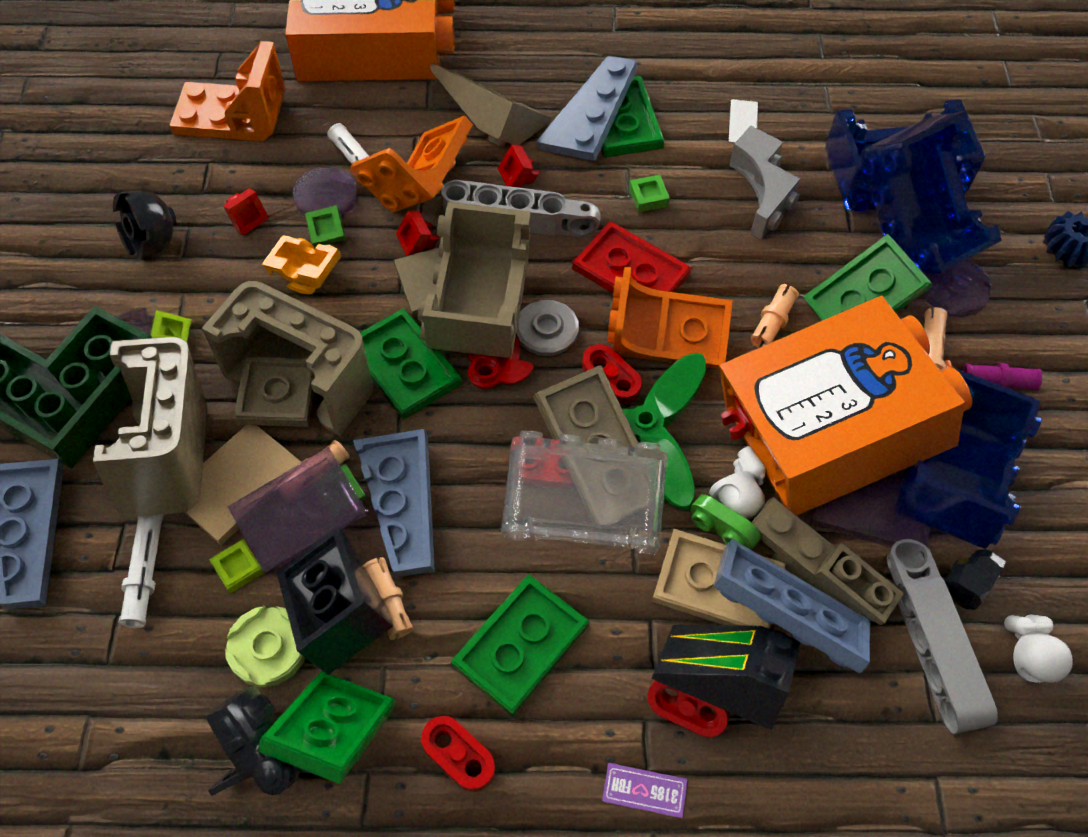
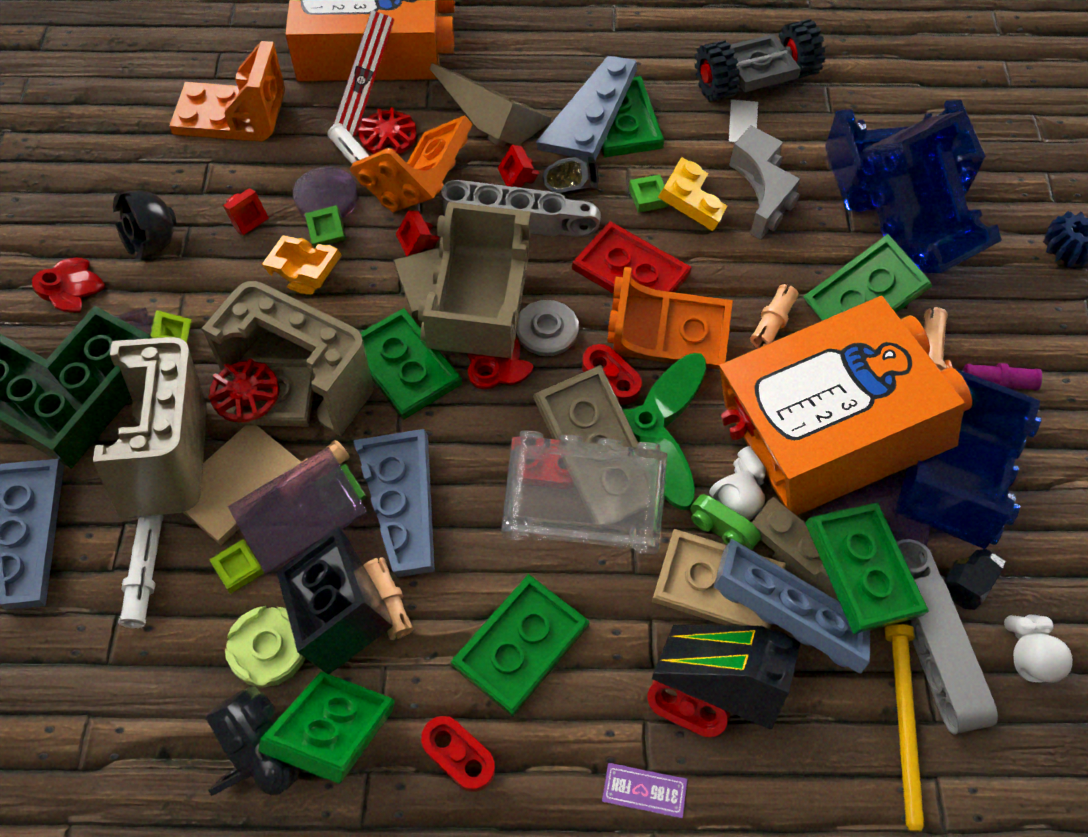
clear purple tile [923,257,991,318] -> none
none -> red plate [32,258,105,313]
none -> red wheel [208,358,280,422]
none -> sticker [333,10,394,136]
none -> red wheel [358,107,417,154]
none -> rock [542,156,599,194]
none -> yellow plate [658,157,727,231]
none -> plate [695,19,826,101]
none -> green tile [805,502,929,634]
none -> yellow bar [885,624,924,832]

